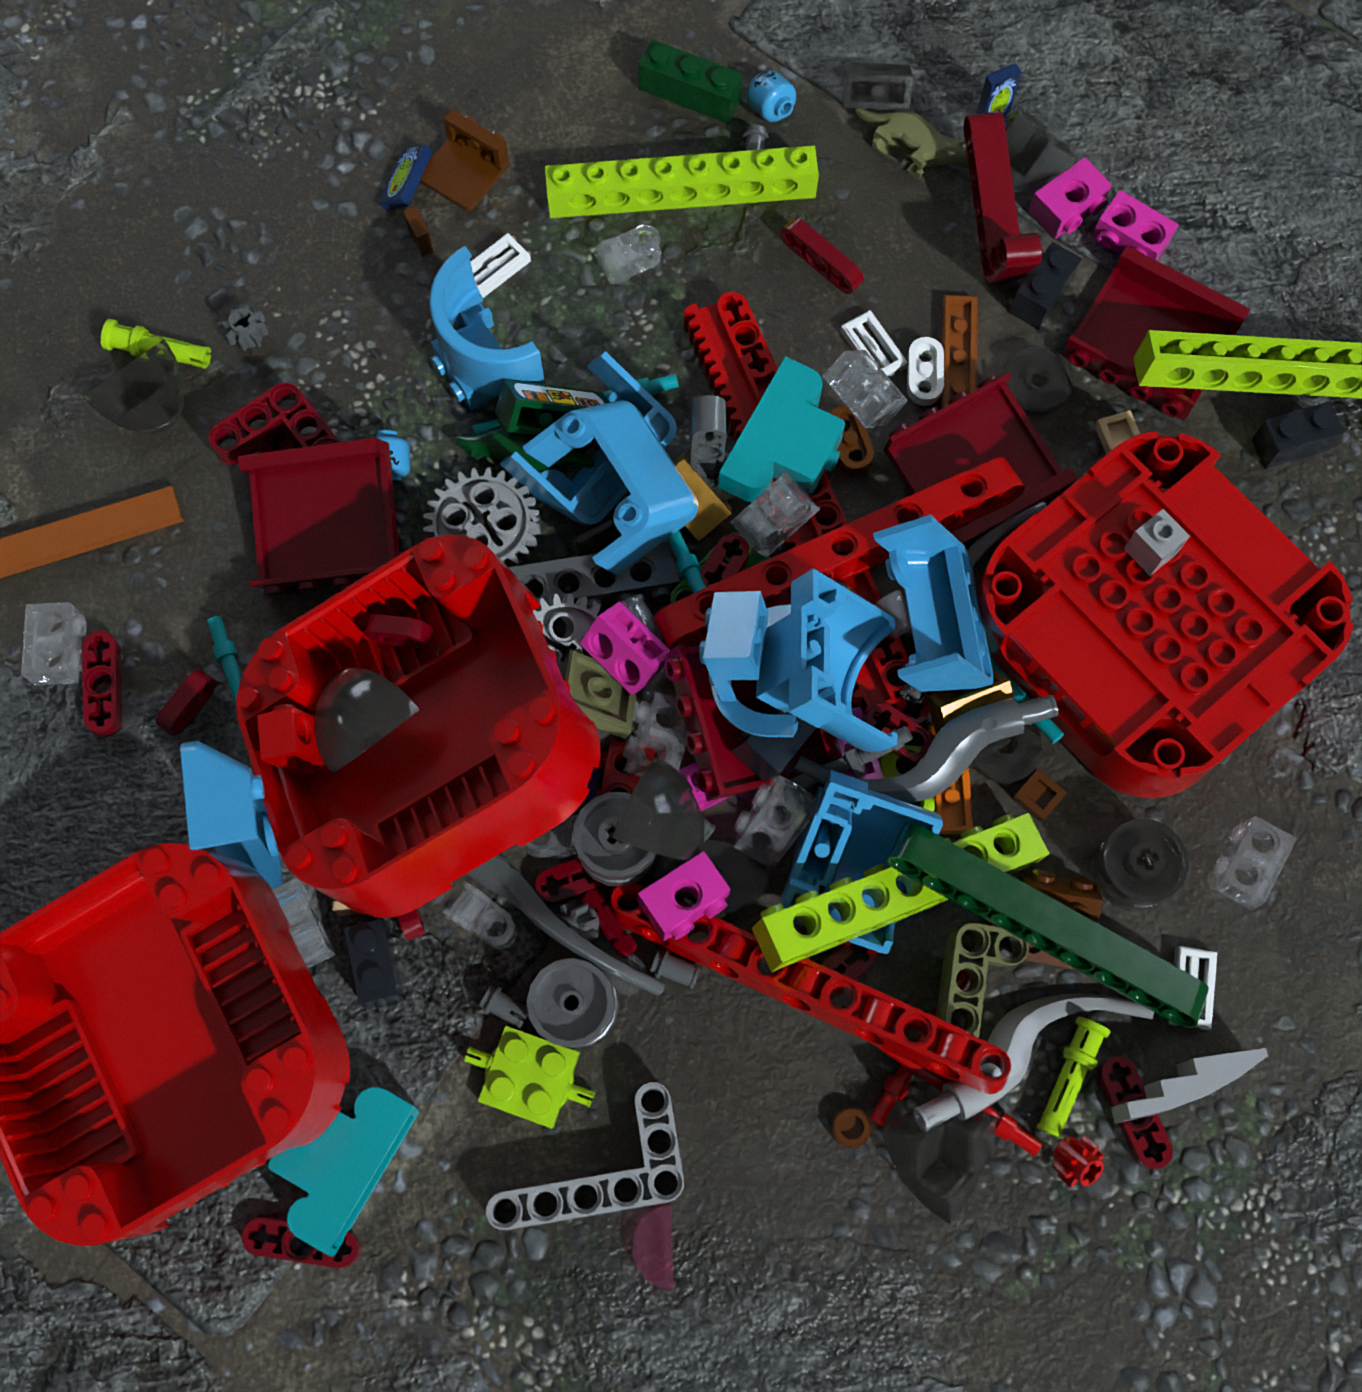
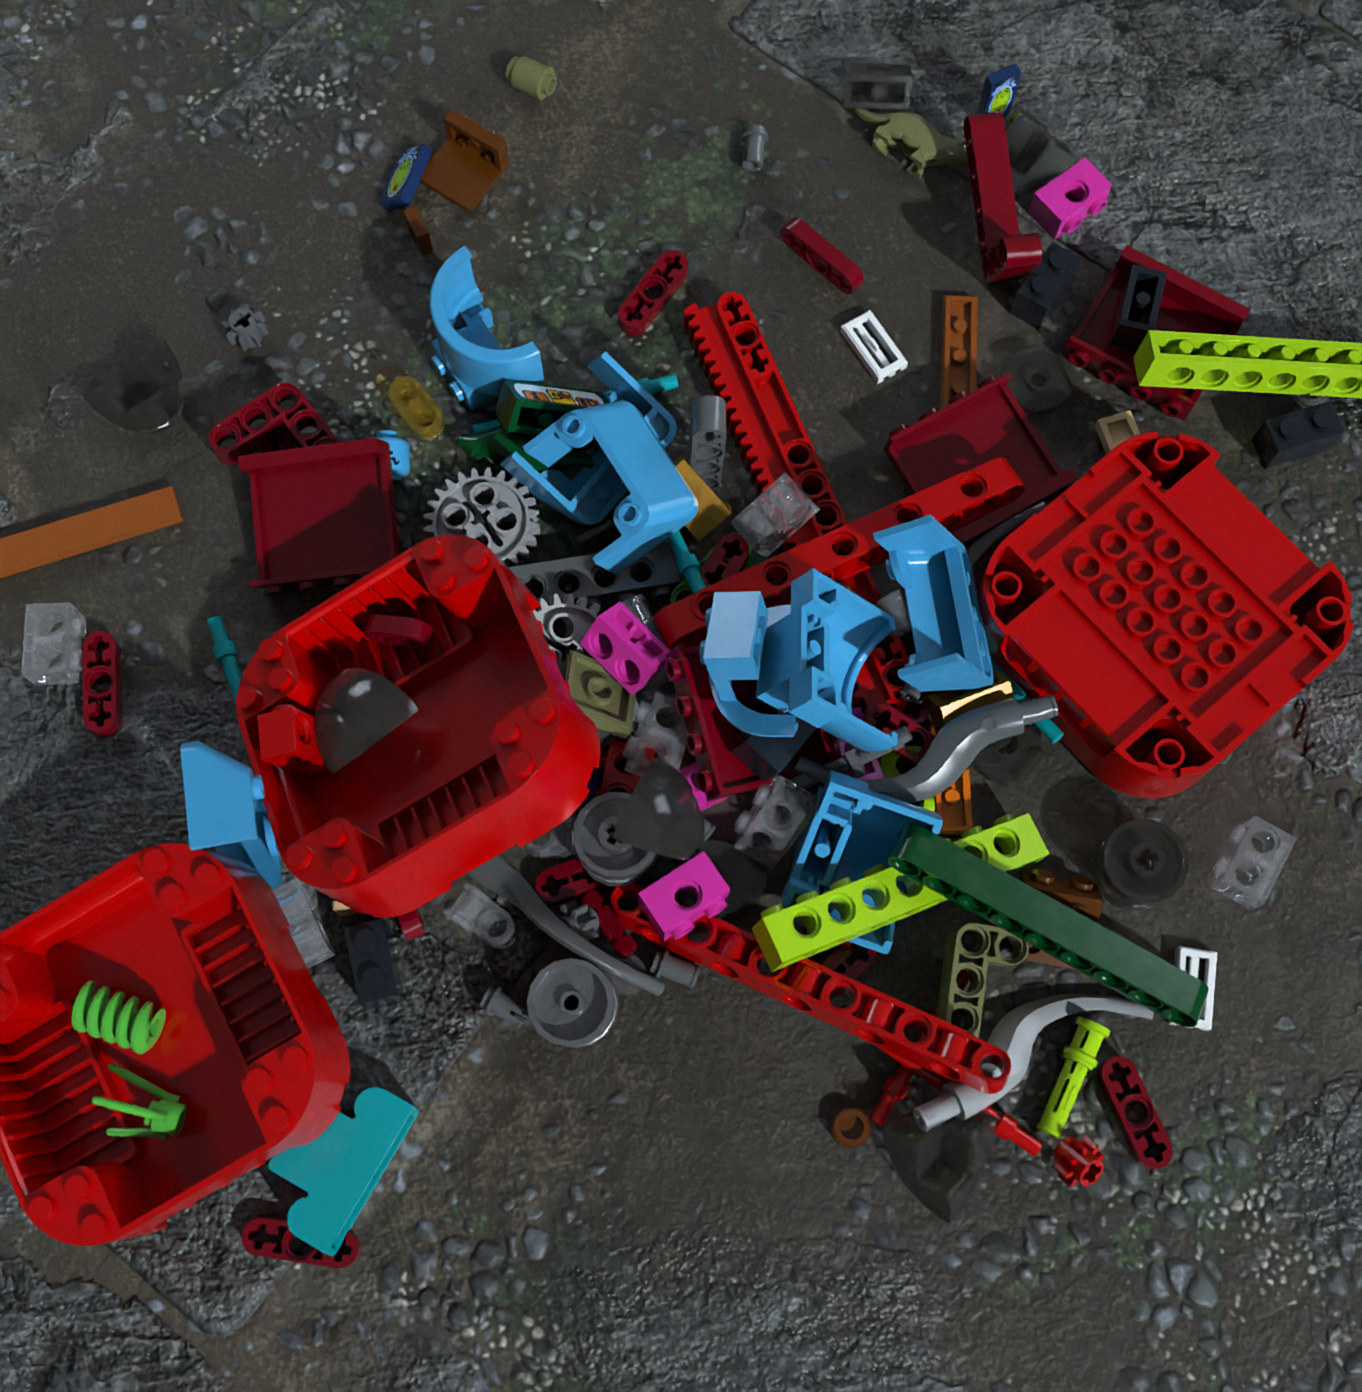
lime pin [101,319,211,369] -> none
dark red beam [156,669,217,736] -> none
lime plate [464,1025,595,1129] -> none
white tile [471,233,531,298] -> none
light grey beam [486,1082,684,1230] -> none
lime brick [545,145,819,218] -> none
clear piece [594,225,662,284] -> none
clear pink tile [632,1205,674,1290] -> none
dark green brick [638,39,743,124] -> none
teal brick [718,356,845,503] -> none
dark azure head [748,71,796,122] -> none
clear brick [822,350,908,428] -> none
reddish brown plate [830,406,874,474] -> none
white plate [907,337,944,406] -> none
reddish brown tile [1012,769,1068,823] -> none
dark pink brick [1091,190,1179,261] -> none
light grey slope [1111,1048,1268,1124] -> none
light grey brick [1124,509,1190,576] -> none
none -> bright green piece [71,980,166,1054]
none -> bright green plant [91,1063,187,1141]
none -> clear yellow plate [388,376,445,440]
none -> olive brick [506,56,557,100]
none -> dark red beam [618,250,688,335]
none -> black brick [1110,265,1167,352]

